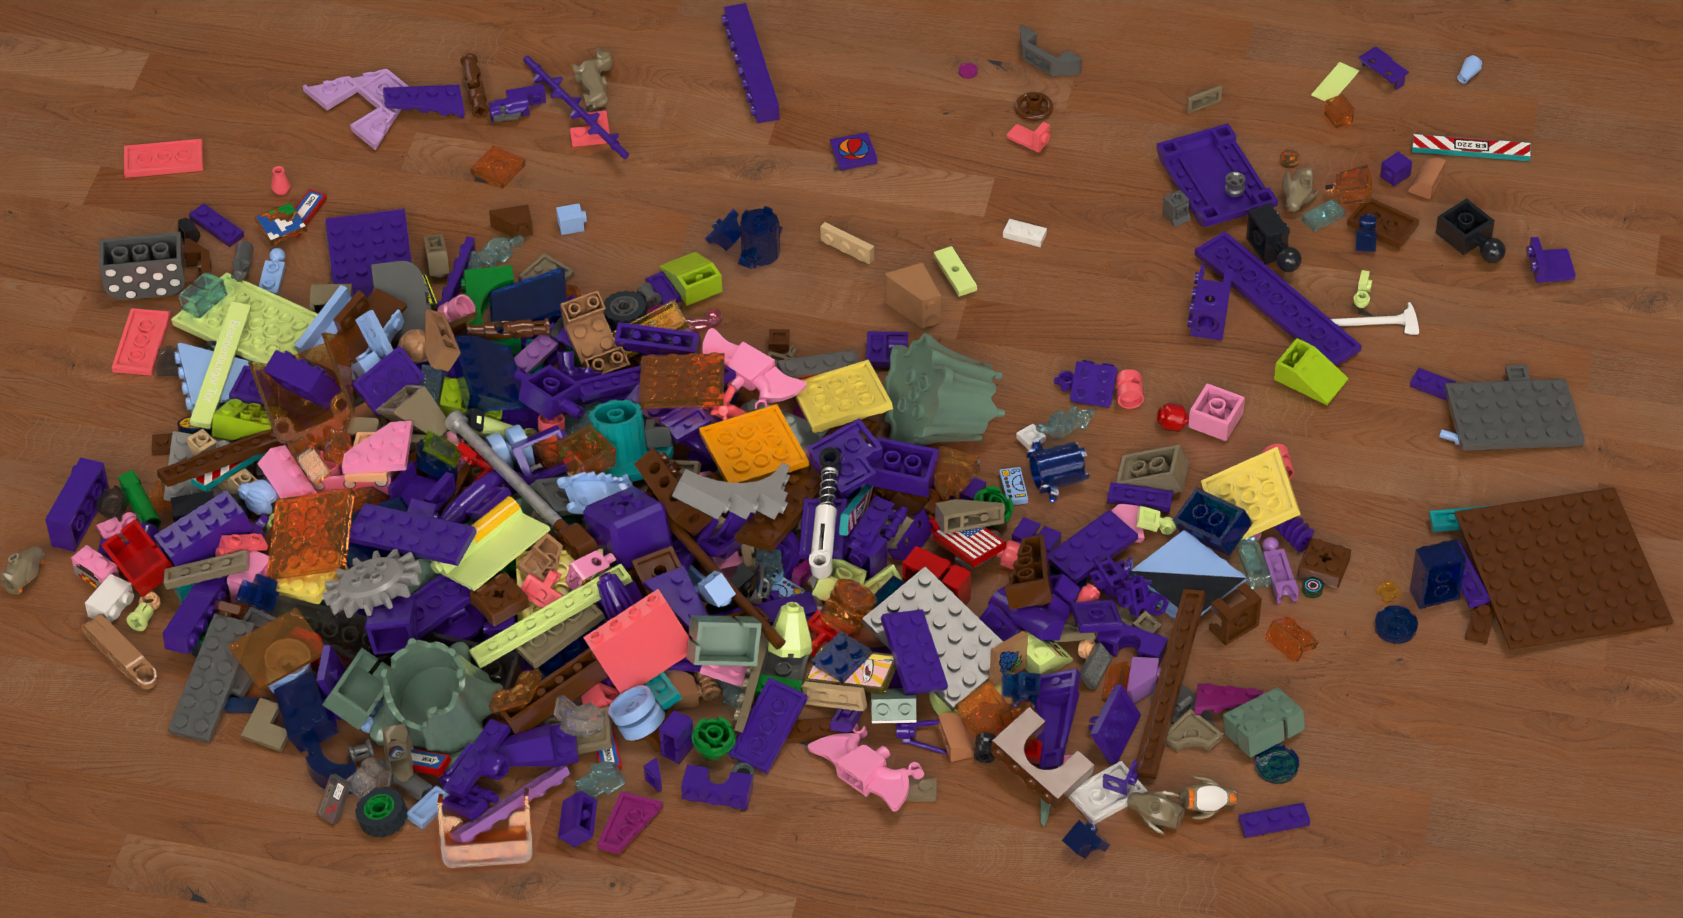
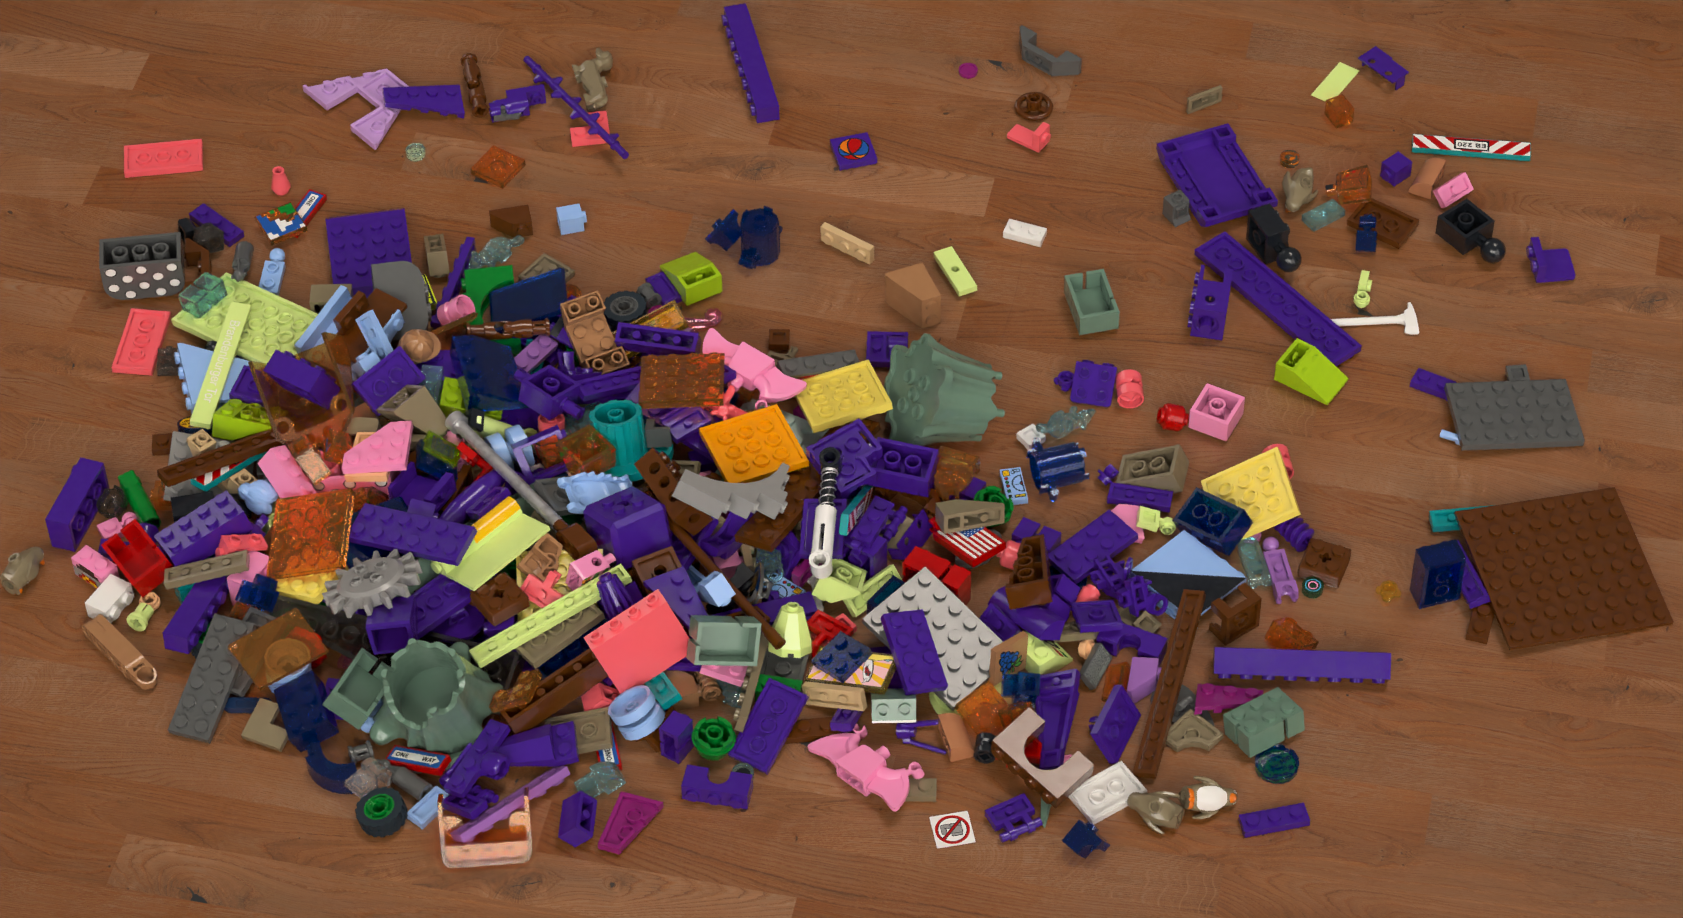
reddish brown plate [213,600,241,617] -> none
dark purple plate [316,645,346,698] -> none
dark grey tile [316,774,352,824] -> none
dark tan piece [382,724,413,782] -> none
medium nougat slope [425,309,461,372] -> none
clear brick [553,695,605,737] -> none
dark purple slope [644,758,662,792] -> none
clear orange wheel [820,579,877,636] -> none
dark purple bracket [1103,760,1139,796] -> none
flat silver wheel [1225,172,1245,197] -> none
clear blue tile [1374,605,1418,644] -> none
light blue cone [1457,55,1482,84] -> none
none -> clear smoke brick [193,223,224,253]
none -> clear light blue tile [406,143,426,161]
none -> sticker [929,811,976,849]
none -> dark purple plate [985,793,1043,843]
none -> sand green piece [1064,269,1120,335]
none -> dark purple plate [1098,464,1119,486]
none -> dark purple brick [1213,647,1391,683]
none -> bright pink plate [1433,172,1474,208]

